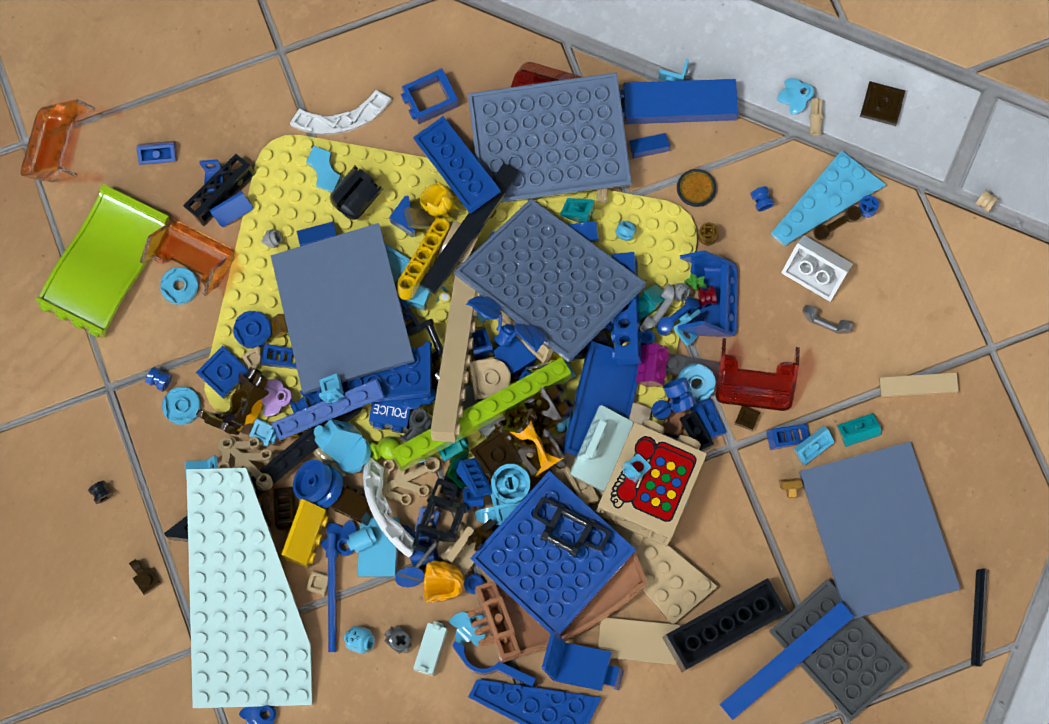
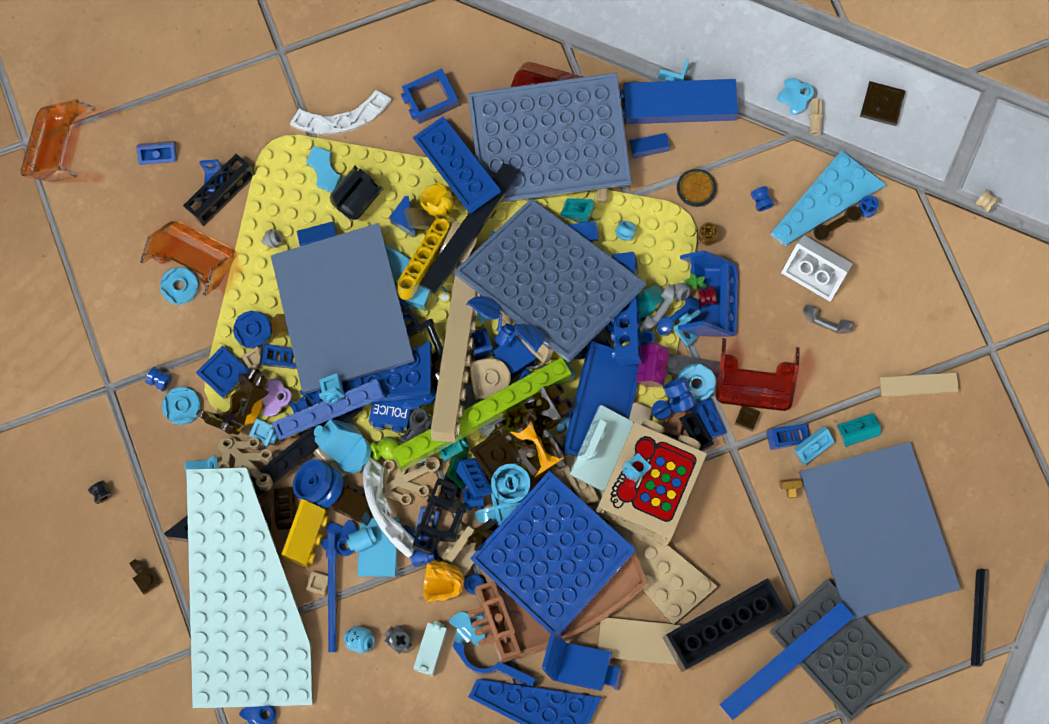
lime panel [35,184,171,338] -> none
blue slope [210,191,253,227] -> none
blue piece [395,542,437,588] -> none
black bar [533,497,611,558] -> none

